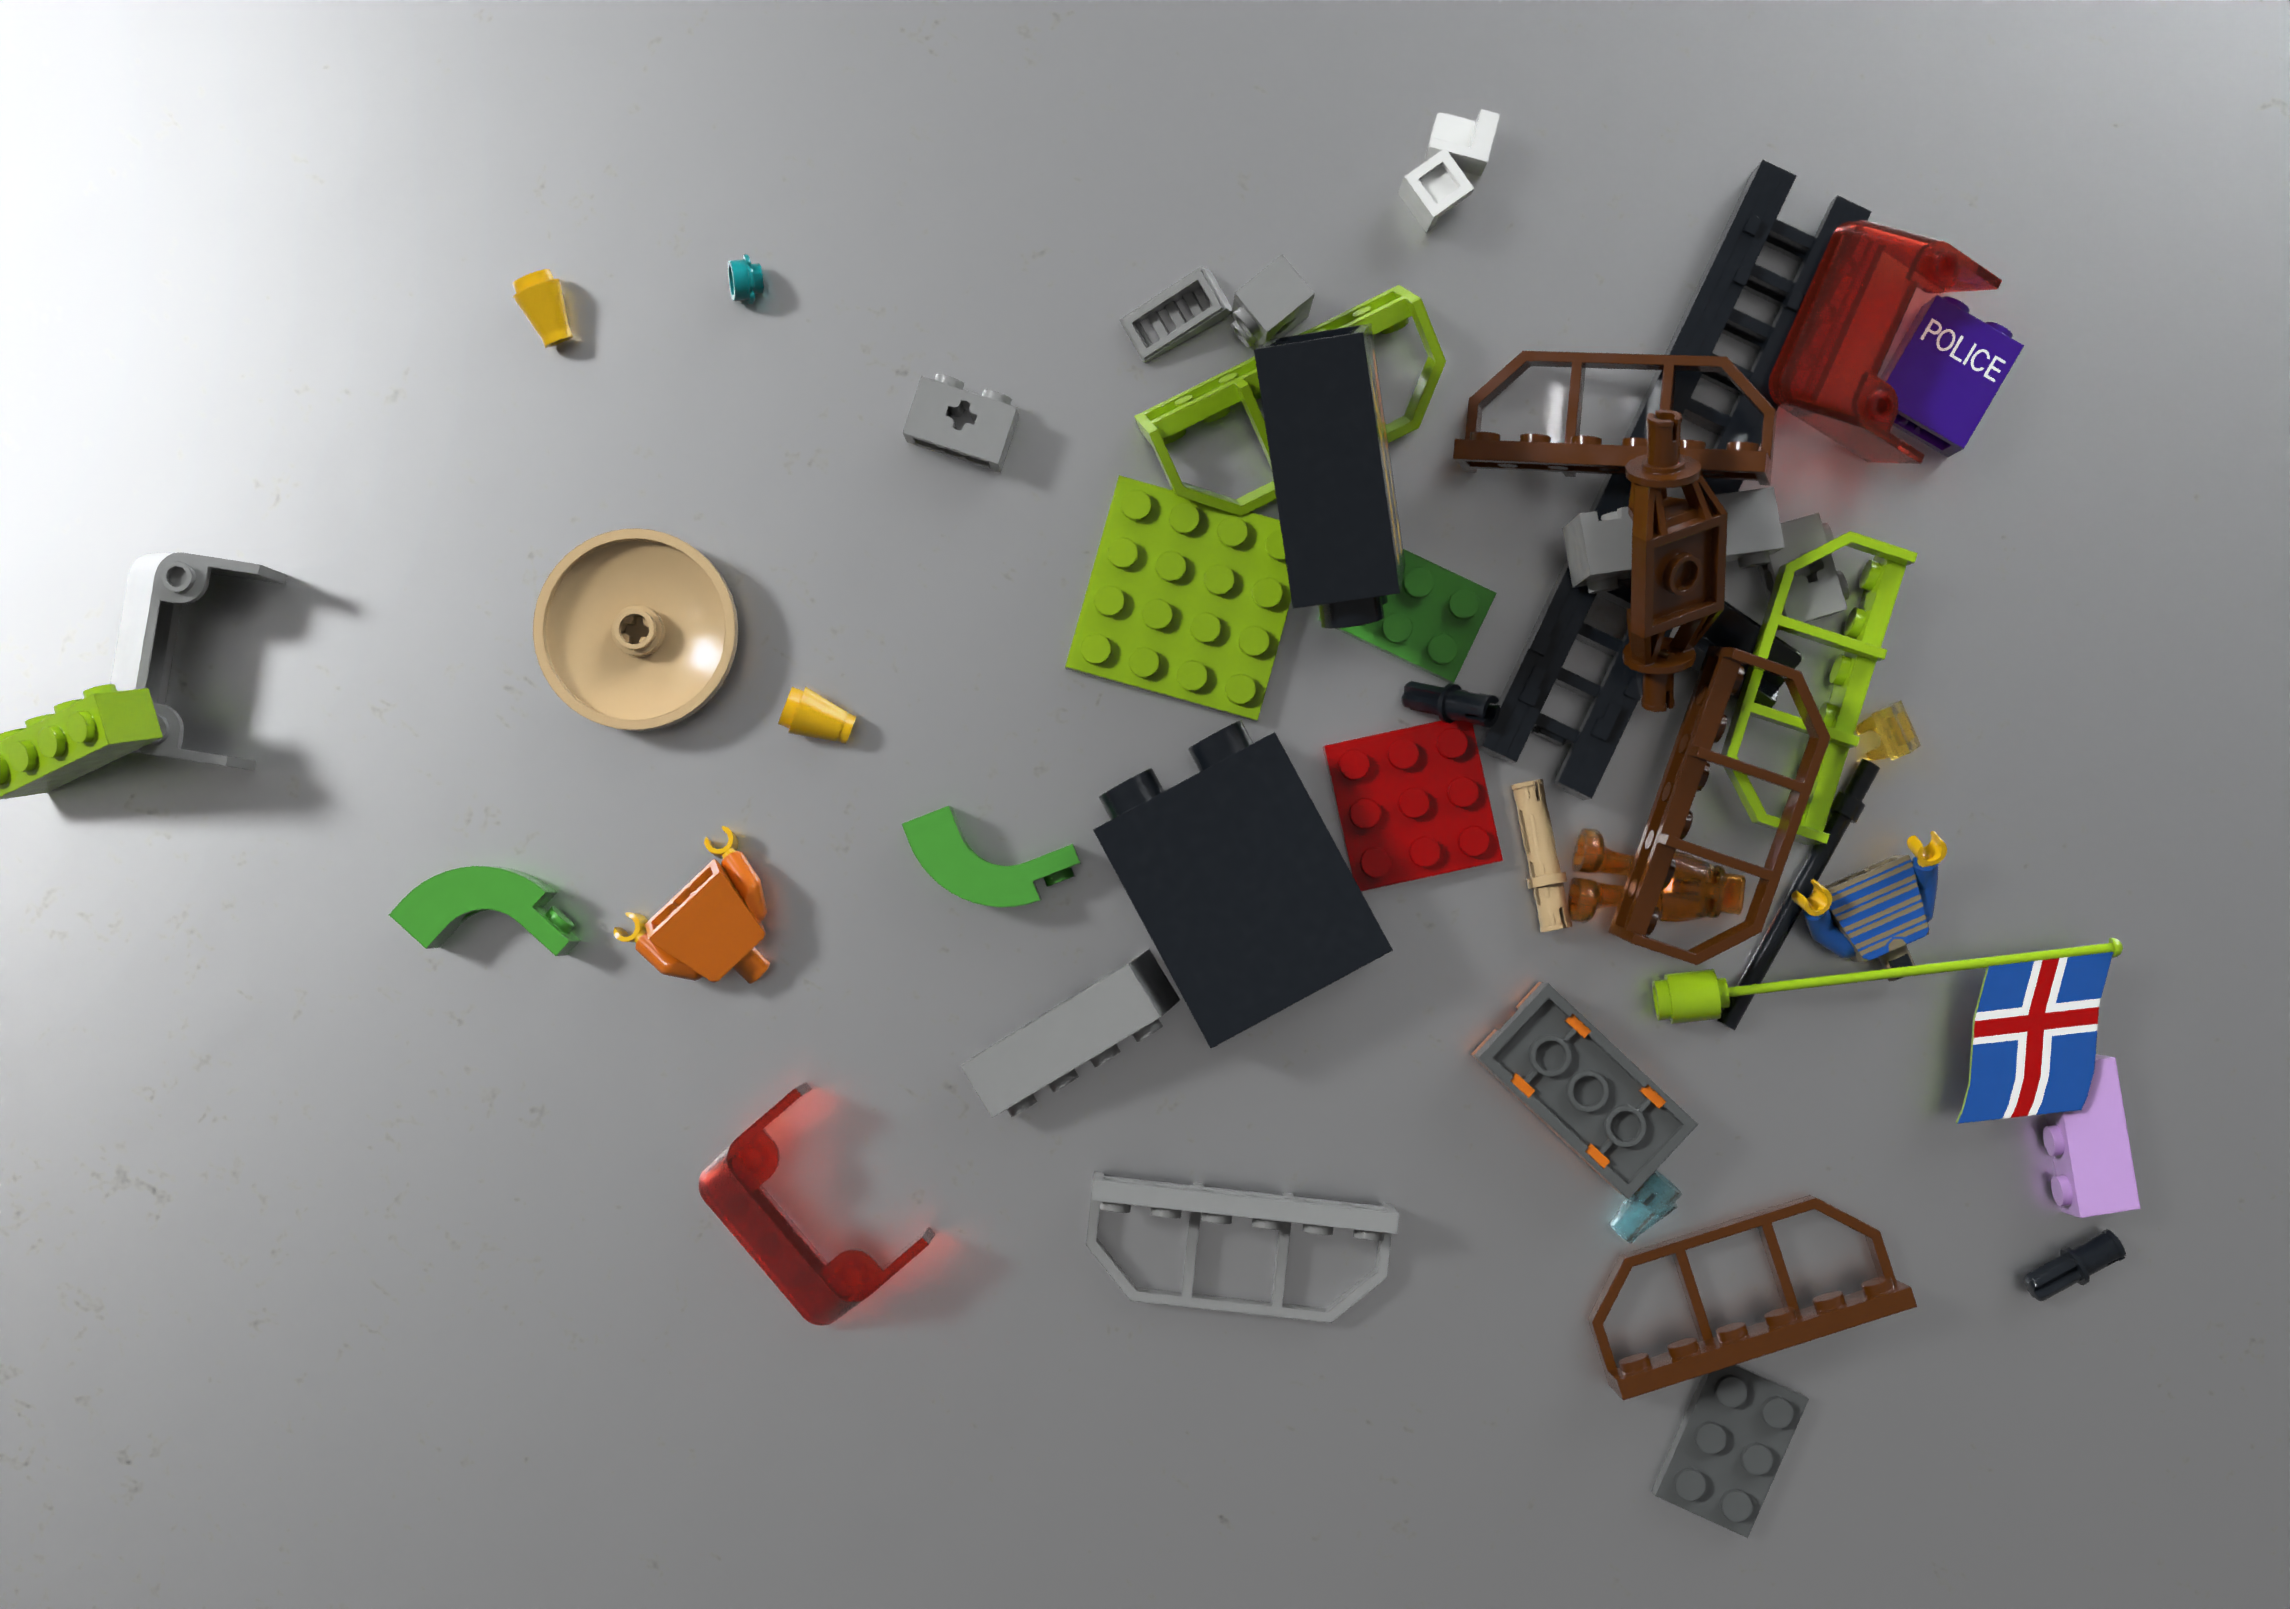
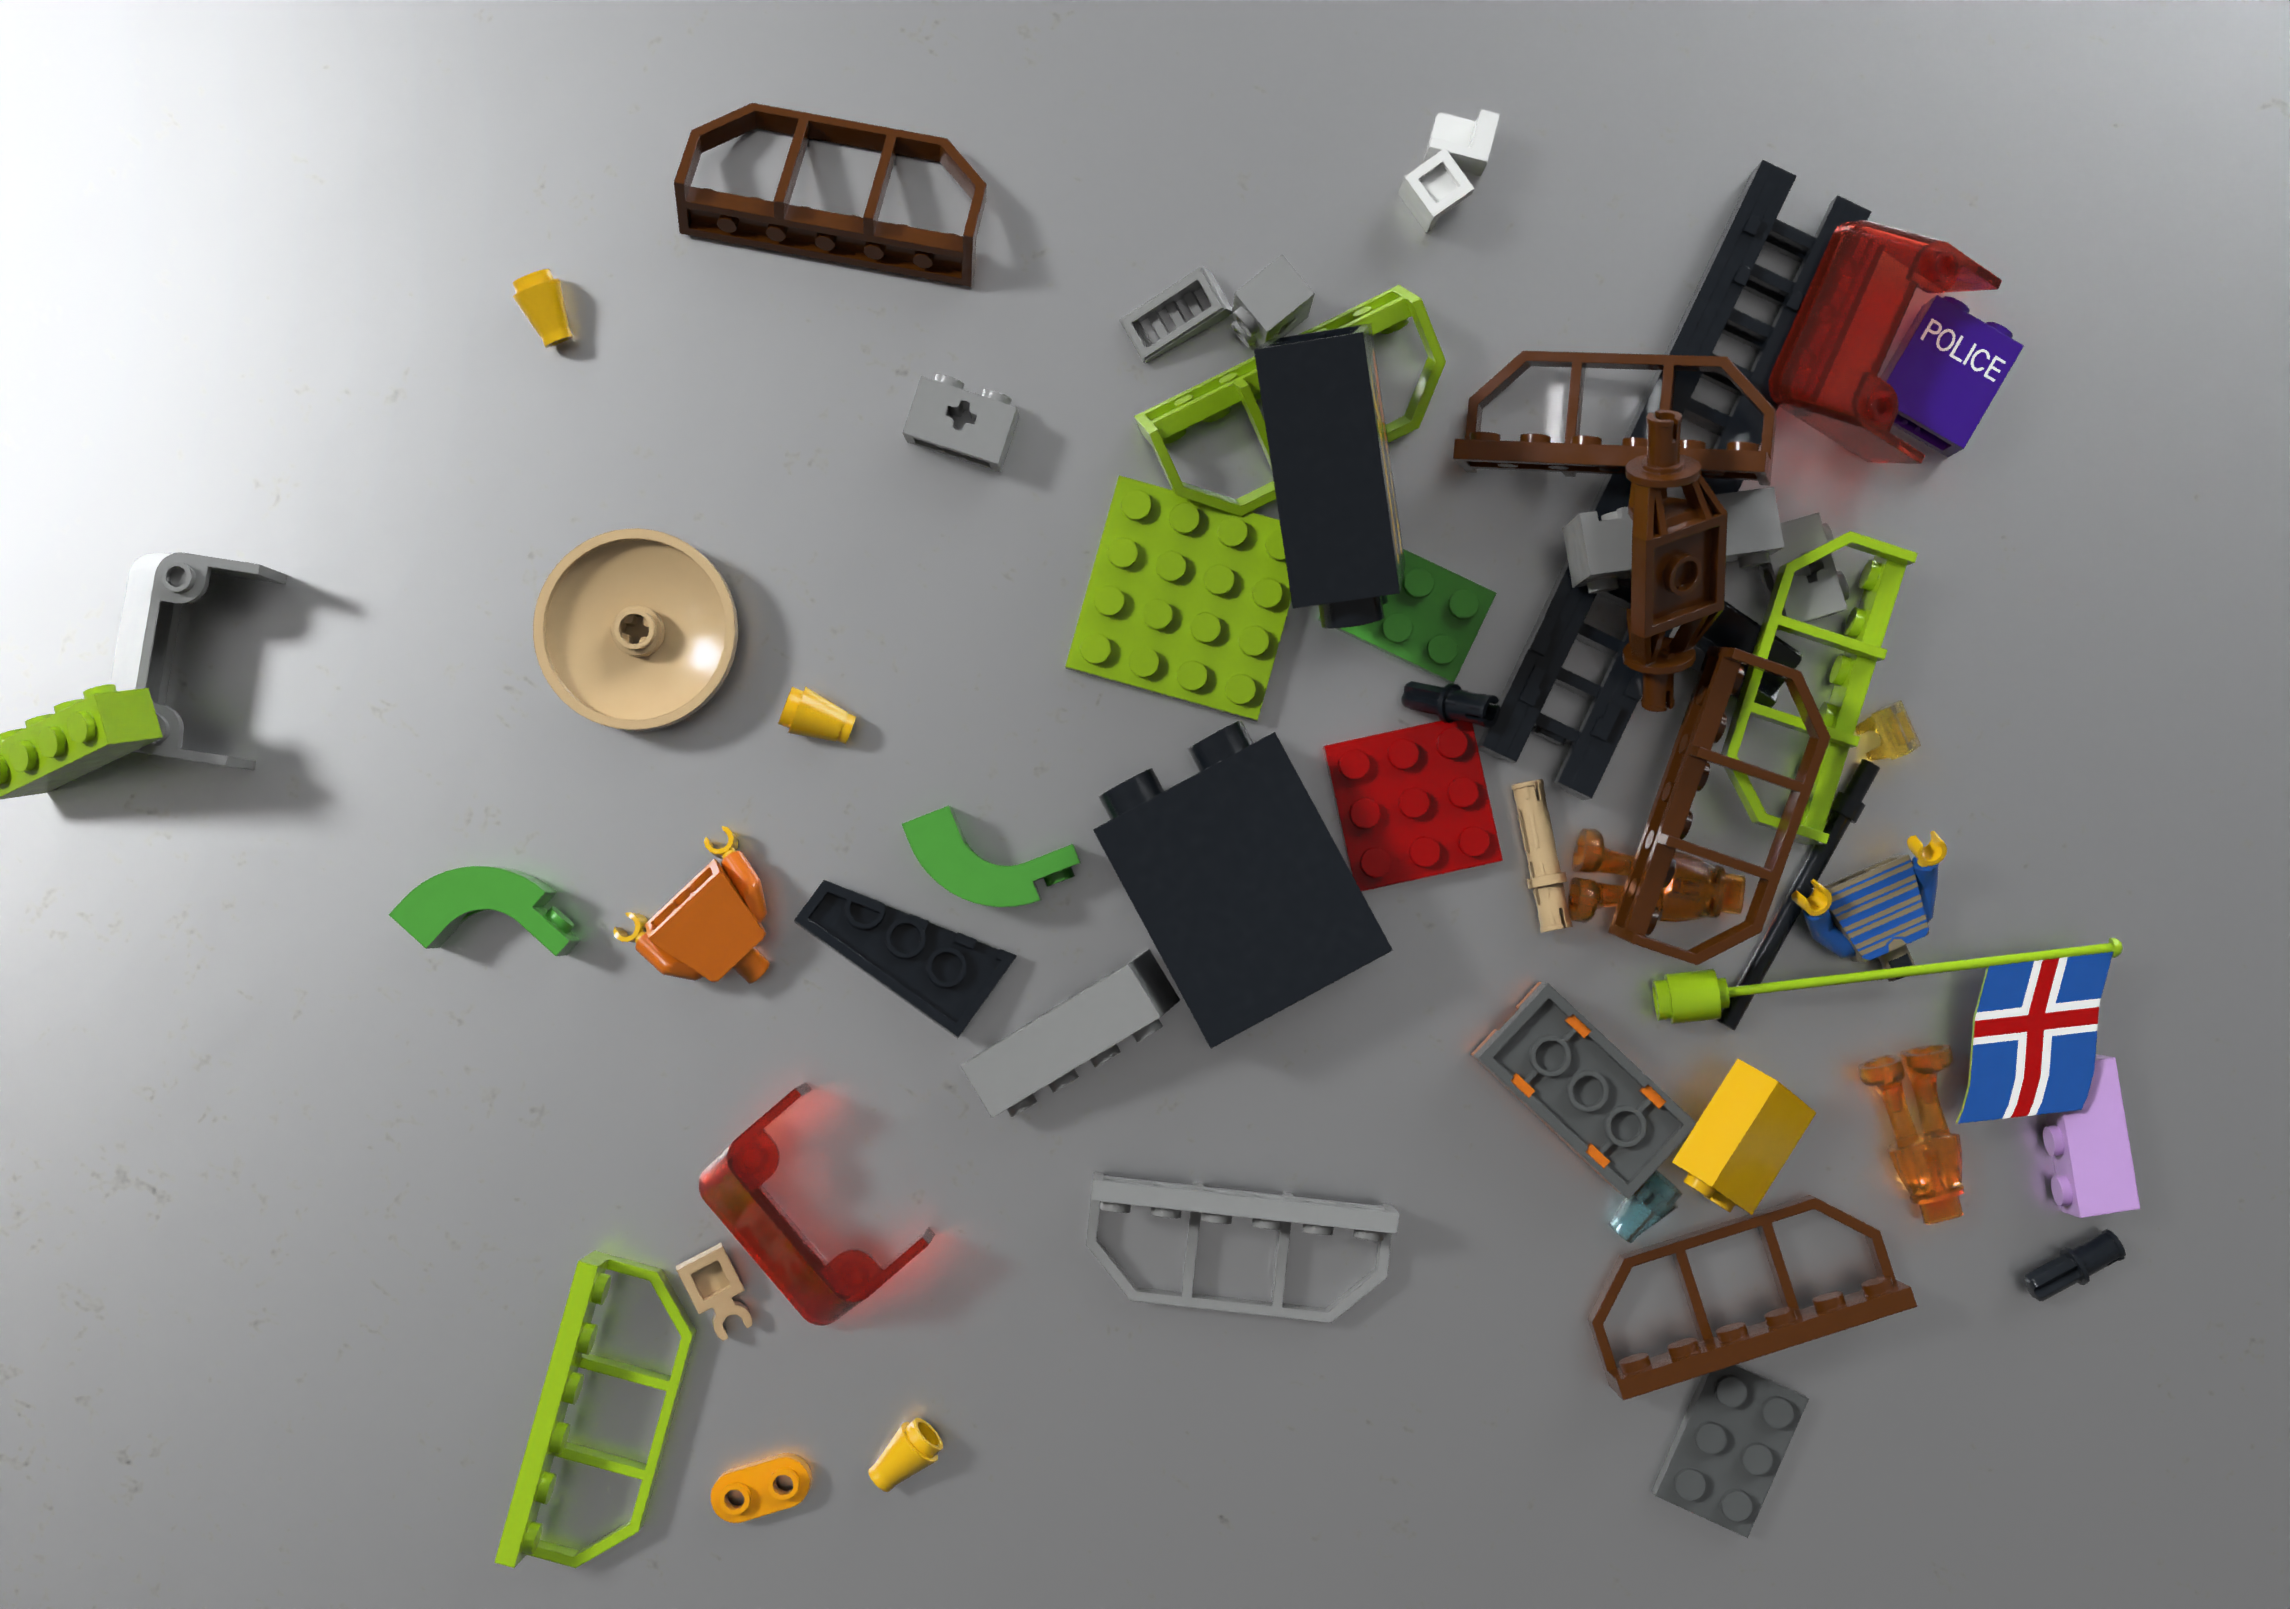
teal plate [728,254,764,305] -> none
none -> lime plate [494,1250,697,1568]
none -> reddish brown plate [674,103,987,287]
none -> tan plate [675,1243,752,1341]
none -> light orange plate [711,1453,812,1523]
none -> black wing [794,880,1017,1039]
none -> yellow cone [868,1418,943,1492]
none -> yellow brick [1672,1058,1816,1215]
none -> clear orange piece [1858,1044,1964,1224]

